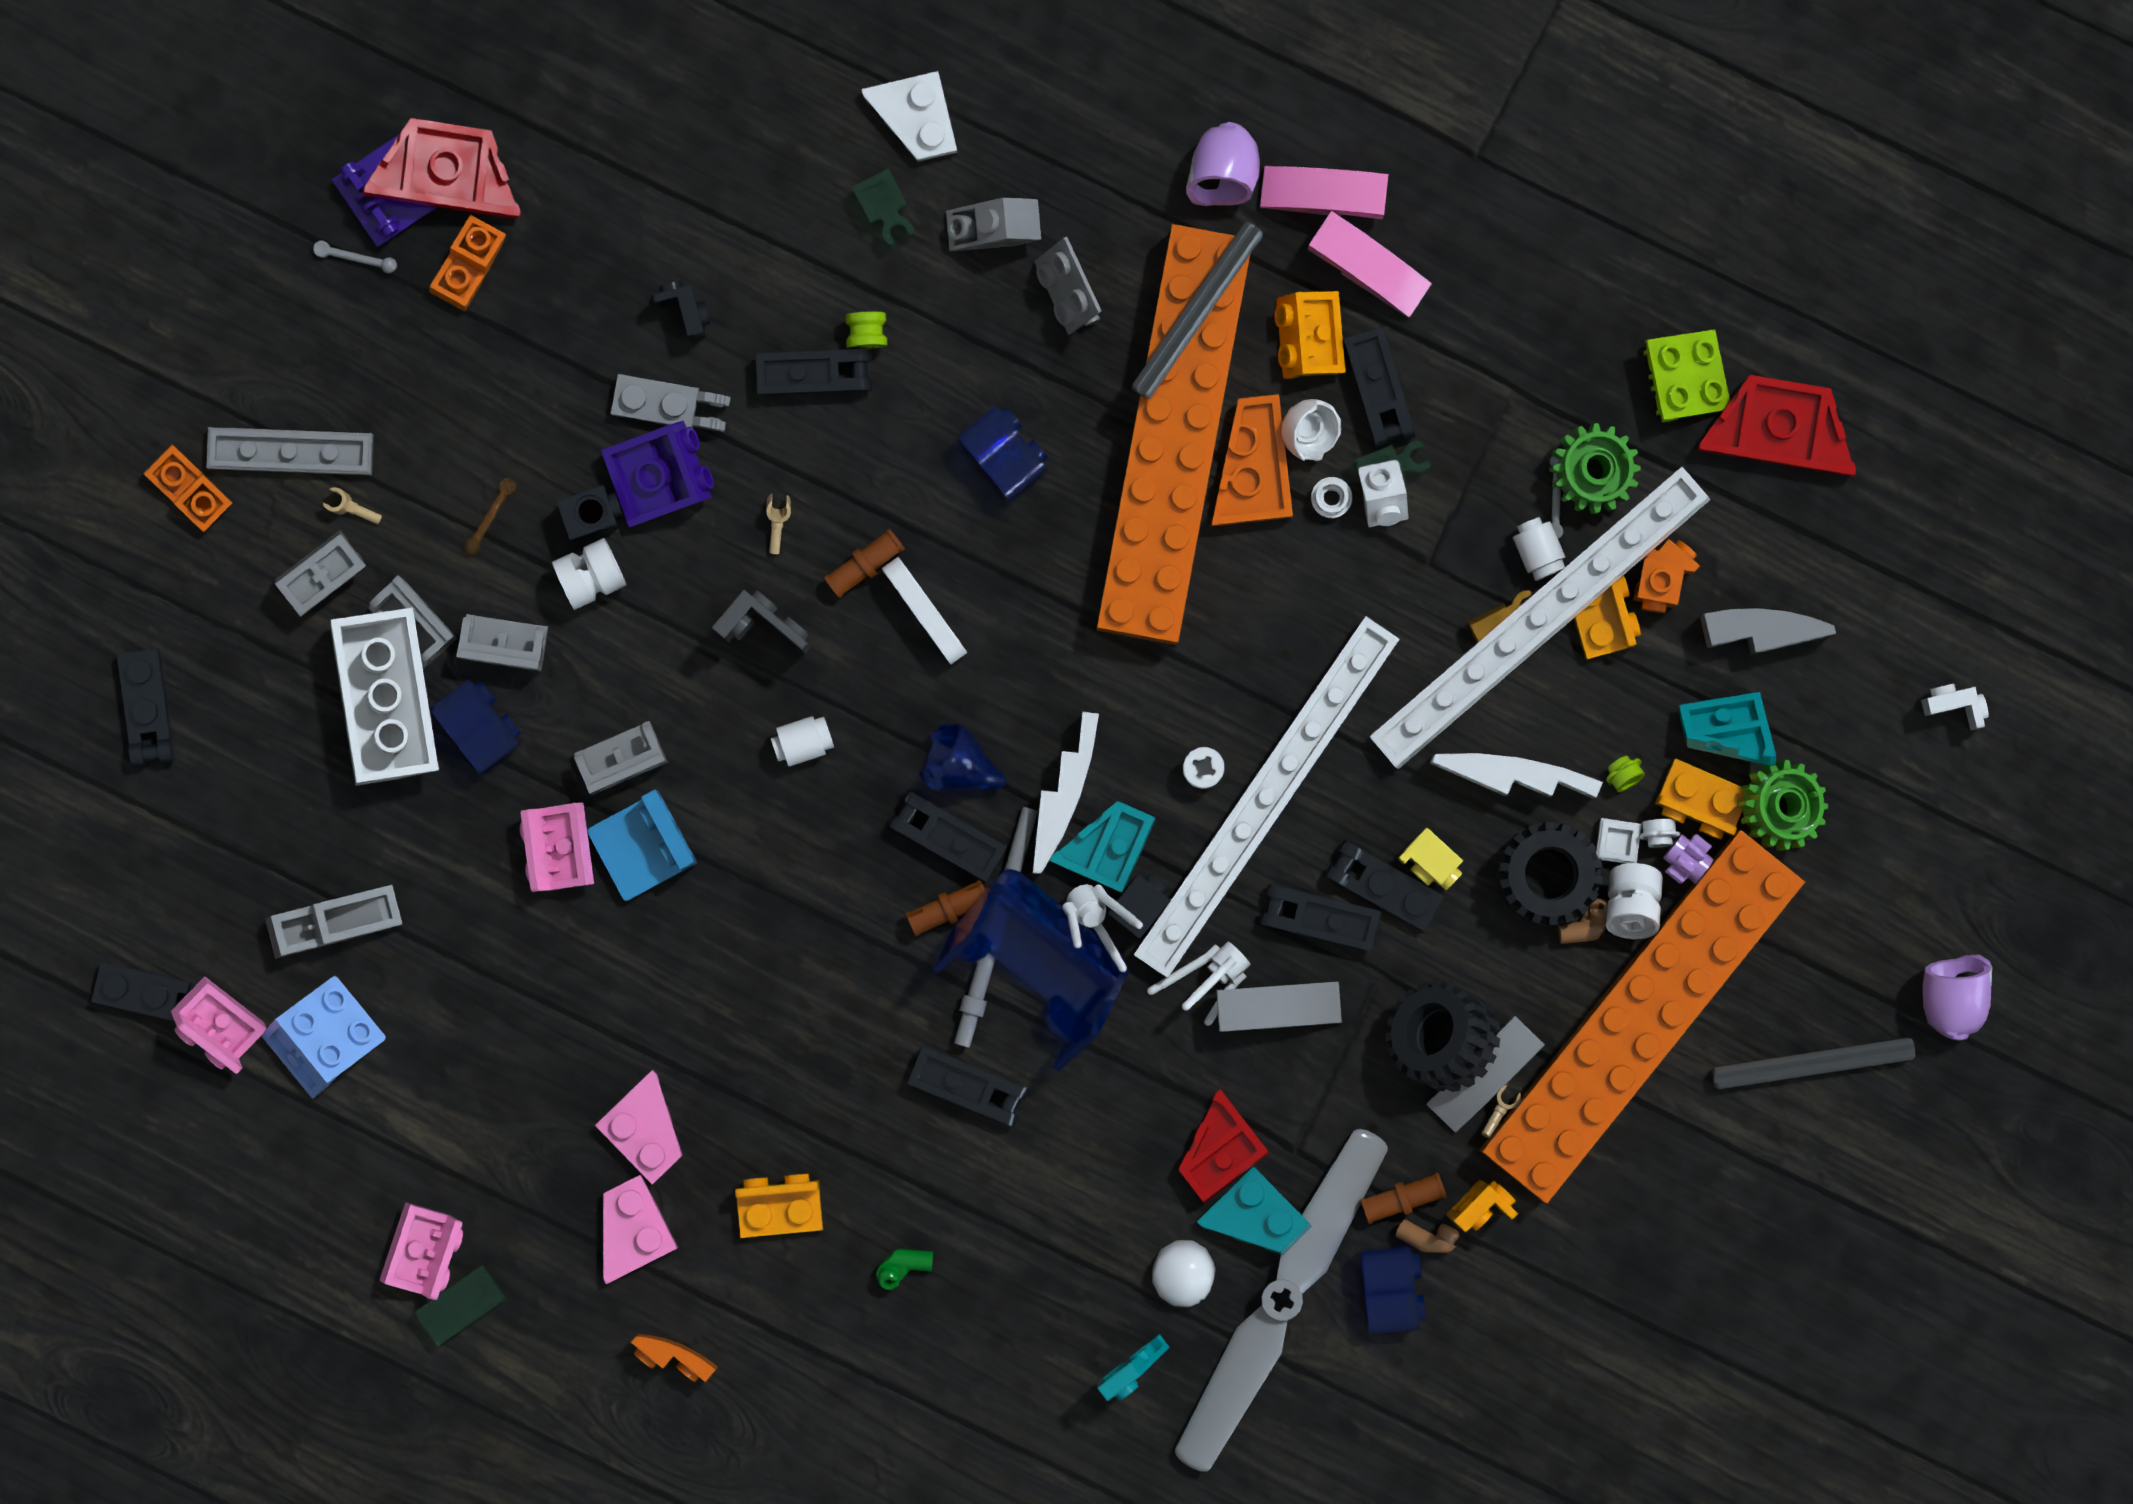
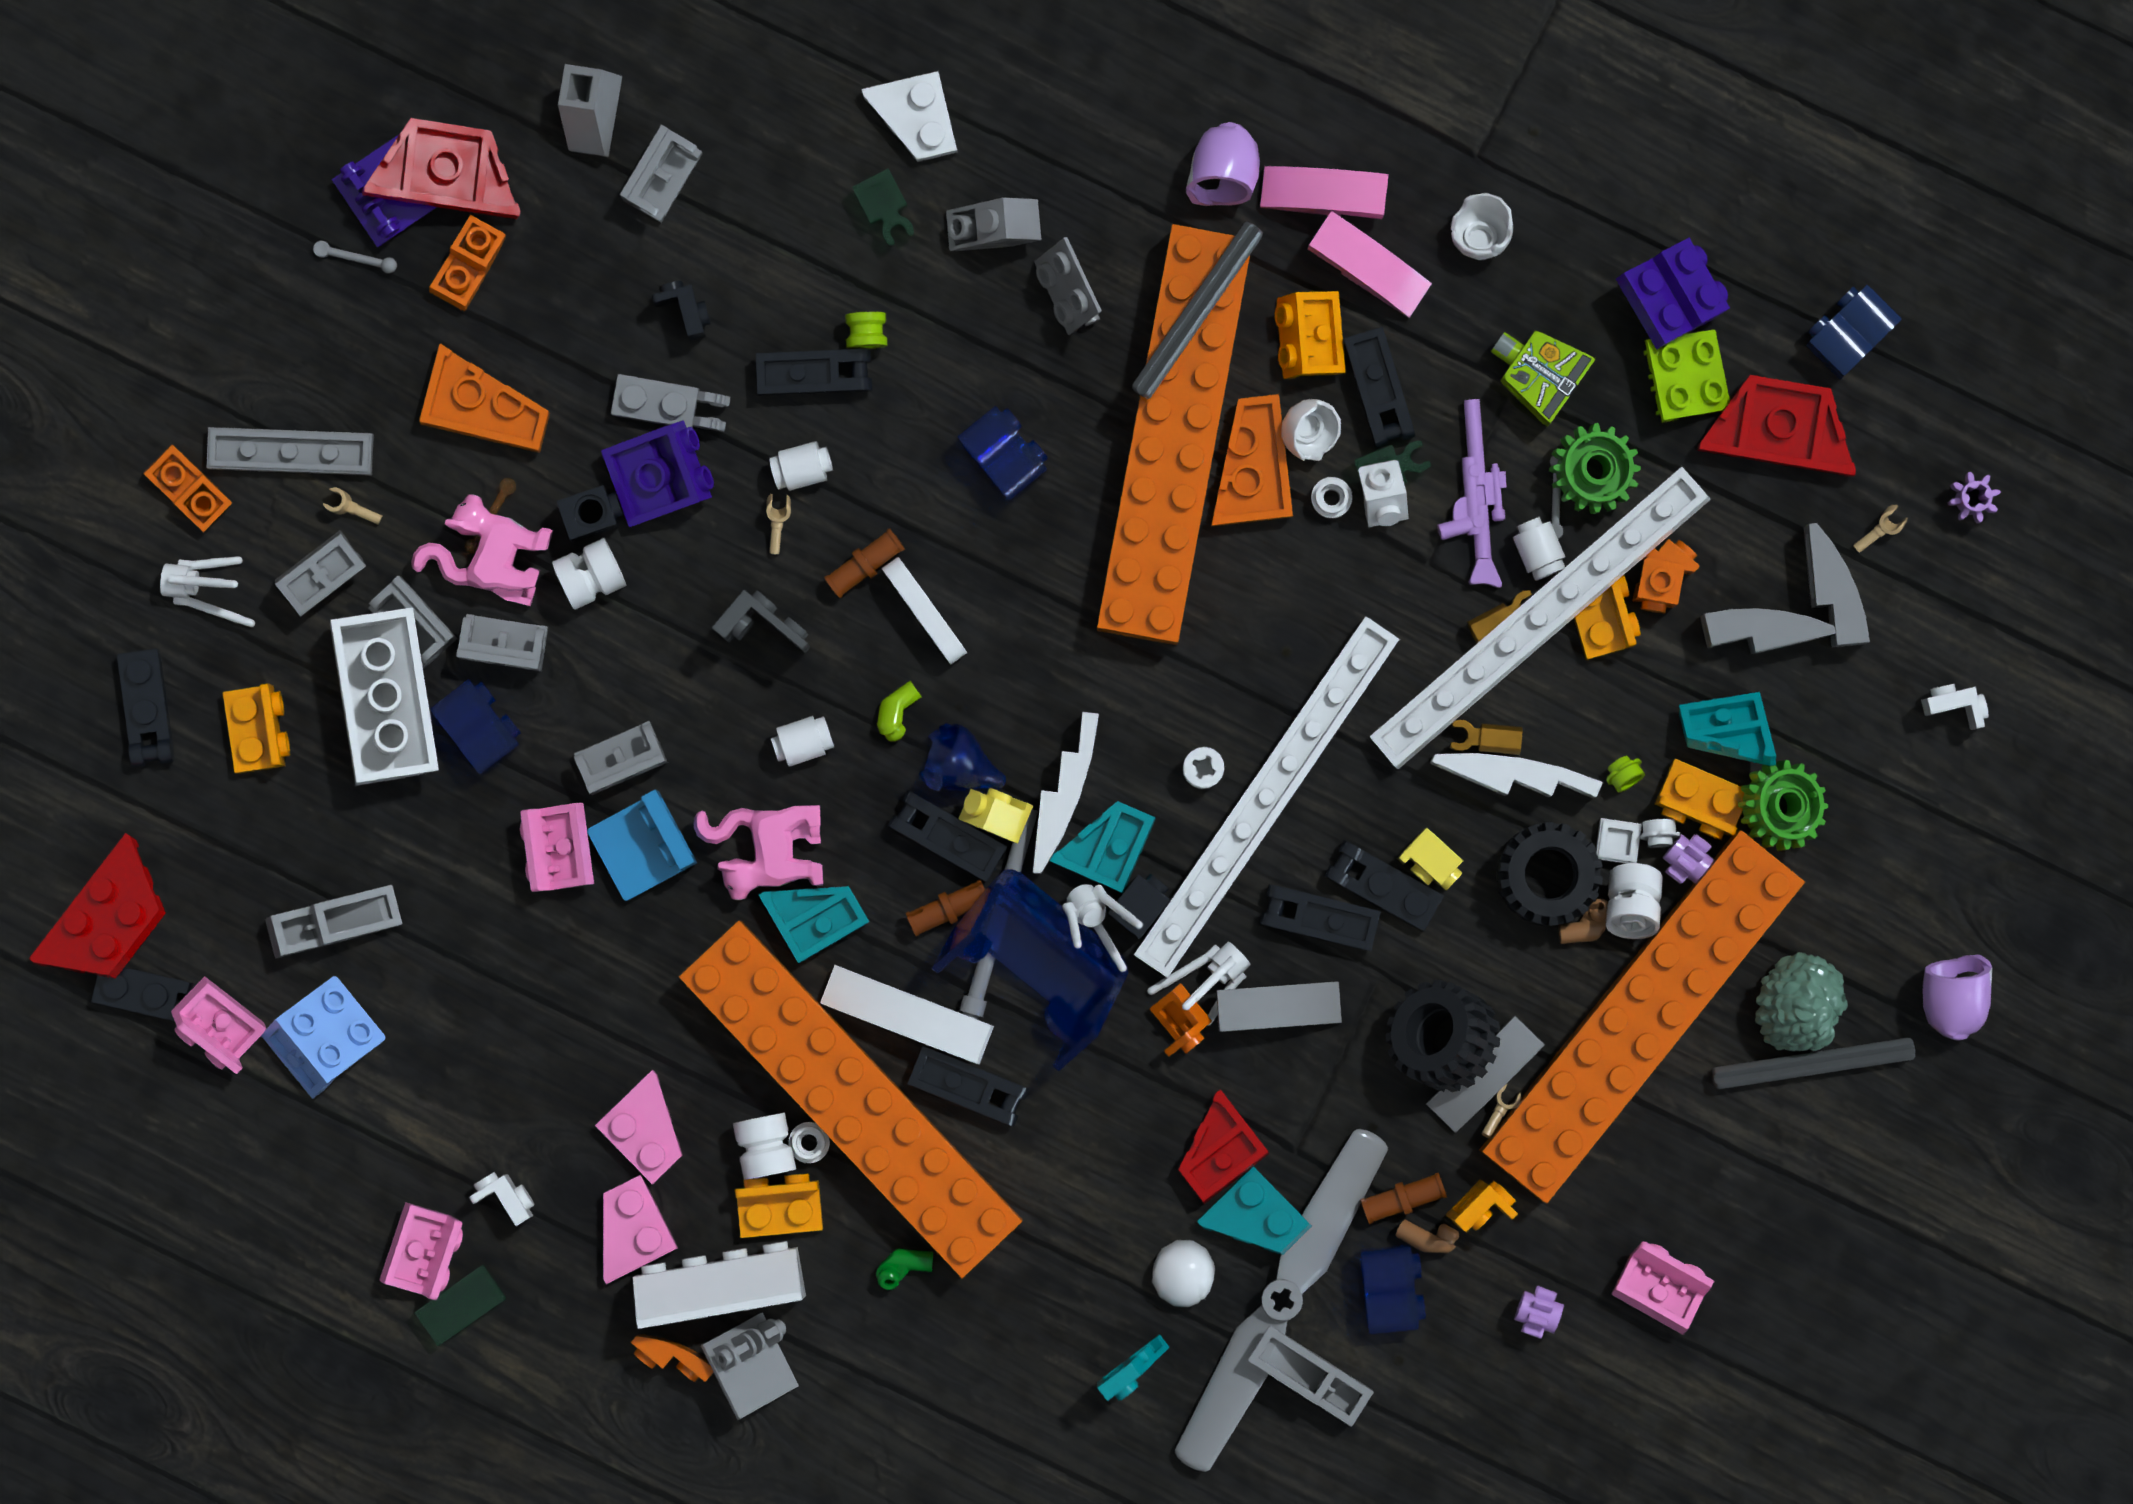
none -> red wing [29,833,166,979]
none -> white plant [160,556,255,627]
none -> light orange bracket [223,683,290,774]
none -> bright pink animal [411,494,553,607]
none -> orange wing [419,344,550,453]
none -> white bracket [469,1172,534,1226]
none -> light grey slope [558,64,622,157]
none -> light grey hinge [620,124,703,223]
none -> white slope [633,1241,806,1329]
none -> orange brick [679,920,1023,1278]
none -> bright pink animal [694,805,823,900]
none -> light grey hinge [701,1312,799,1420]
none -> white wheel [733,1112,796,1180]
none -> teal wing [759,886,870,963]
none -> white brick [770,441,833,491]
none -> white plate [788,1122,830,1163]
none -> white slope [820,965,994,1064]
none -> lime arm [877,681,921,741]
none -> light yellow brick [959,788,1033,844]
none -> orange bracket [1150,983,1212,1057]
none -> light grey slope [1247,1325,1374,1427]
none -> lavender piece [1437,399,1507,588]
none -> pearl gold bar [1450,720,1523,755]
none -> white hair [1451,193,1513,260]
none -> torso [1491,331,1595,427]
none -> lavender gear [1514,1286,1564,1339]
none -> bright pink bracket [1611,1241,1714,1335]
none -> dark purple plate [1616,238,1730,350]
none -> sand green hair [1755,952,1848,1051]
none -> light grey slope [1803,523,1870,647]
none -> dark blue brick [1806,285,1902,380]
none -> tan hand [1854,505,1908,553]
none -> lavender gear [1947,472,2001,523]

